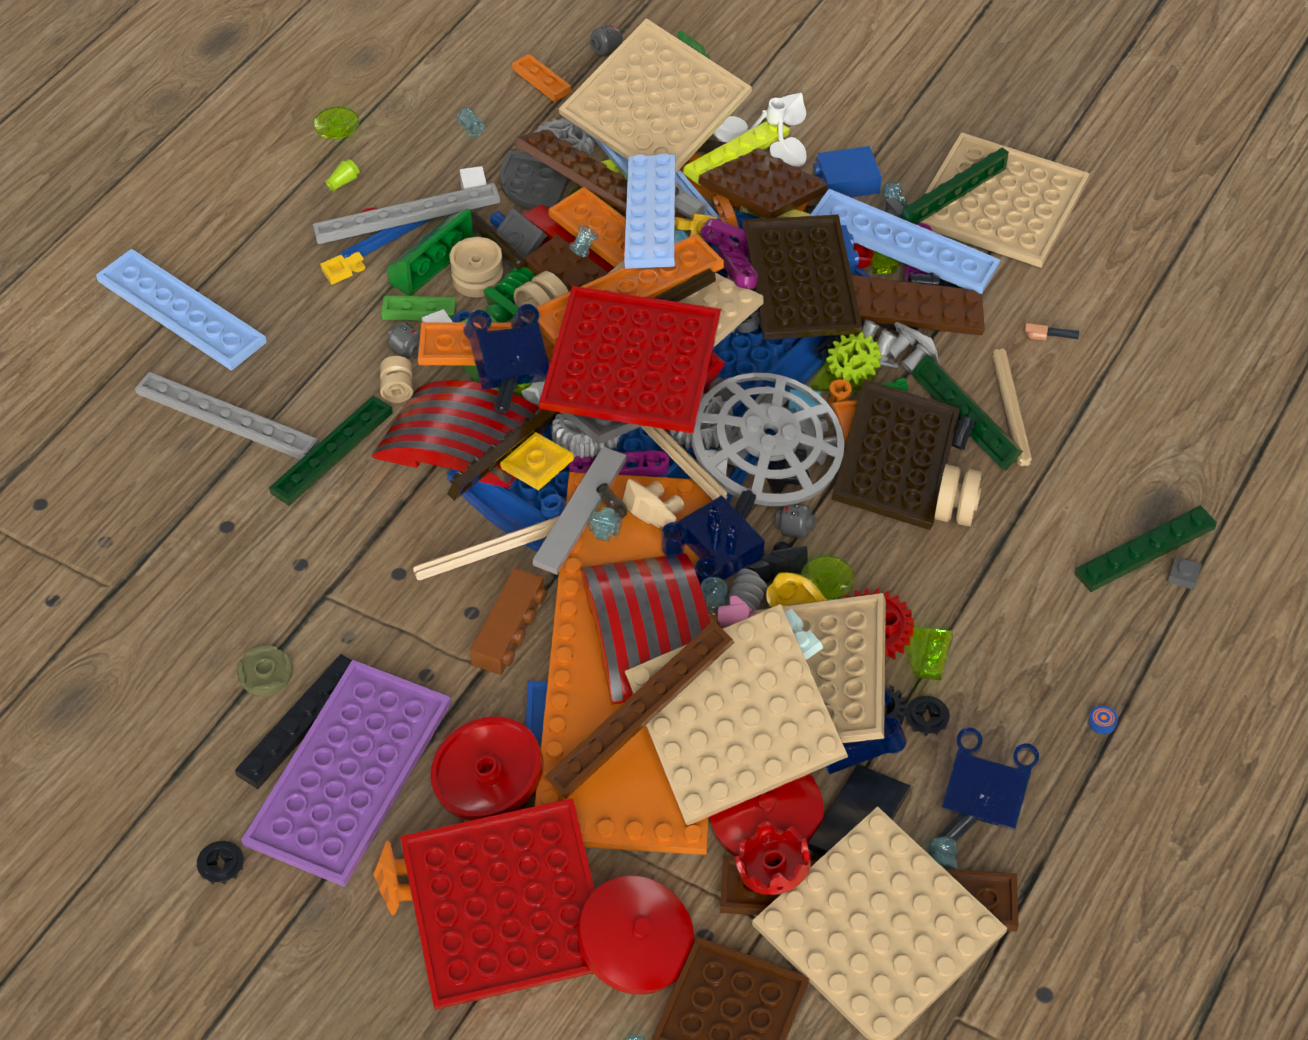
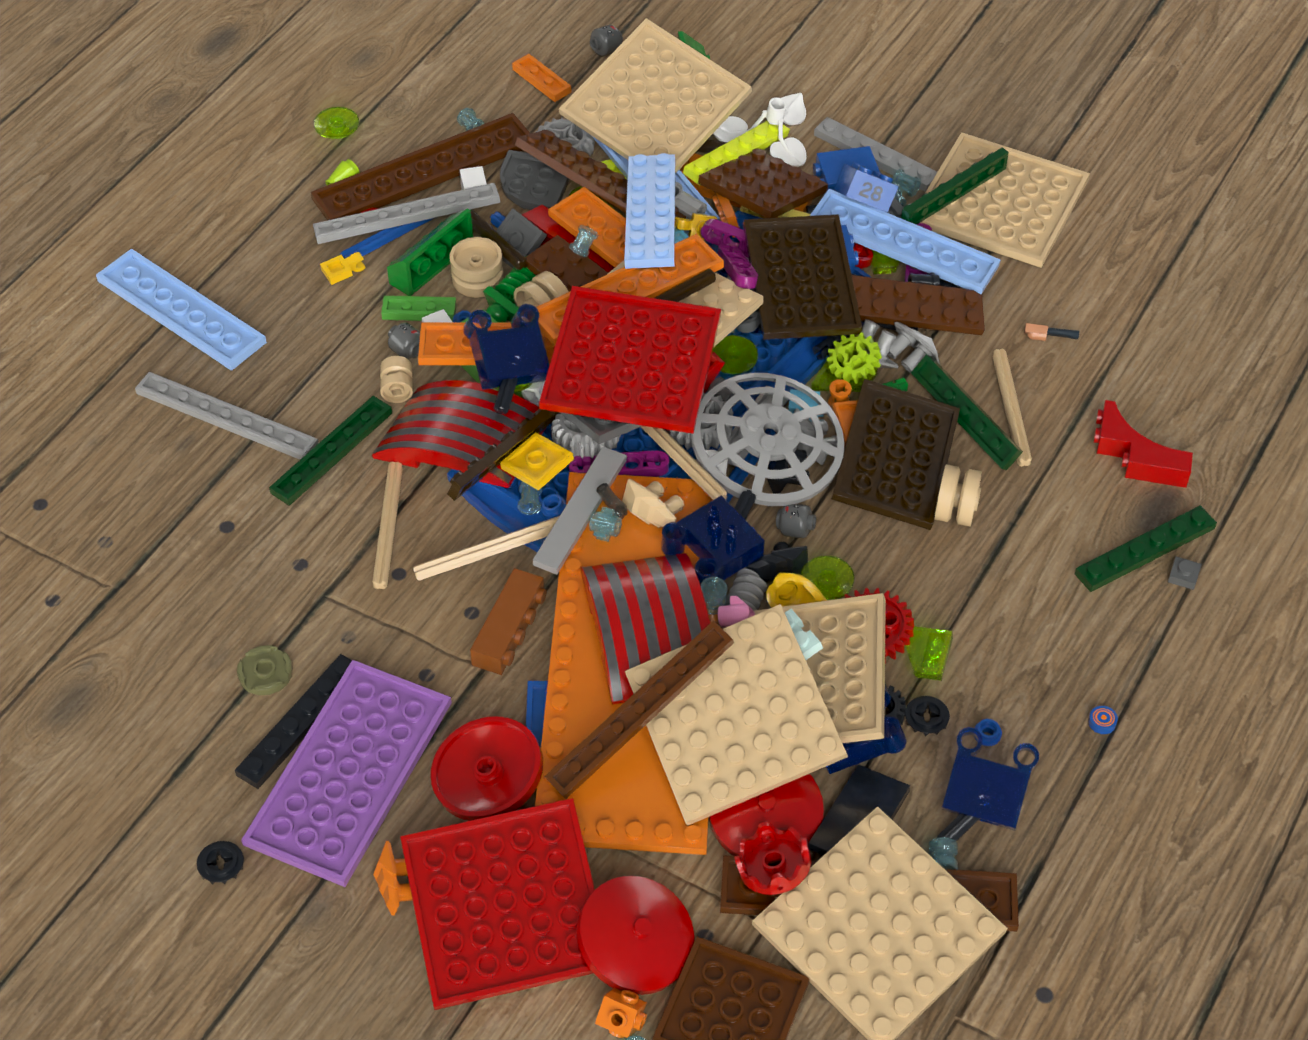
black pin [952,416,976,450] -> none
none -> reddish brown plate [311,113,530,221]
none -> tan axle [372,461,403,589]
none -> clear light blue bush [517,482,543,515]
none -> orange brick [595,988,647,1038]
none -> clear neon green dish [713,335,758,374]
none -> light grey plate [814,117,937,192]
none -> brick [834,162,898,213]
none -> clear light blue bush [892,169,921,197]
none -> blue plate [973,719,1002,746]
none -> red arch [1093,400,1193,488]

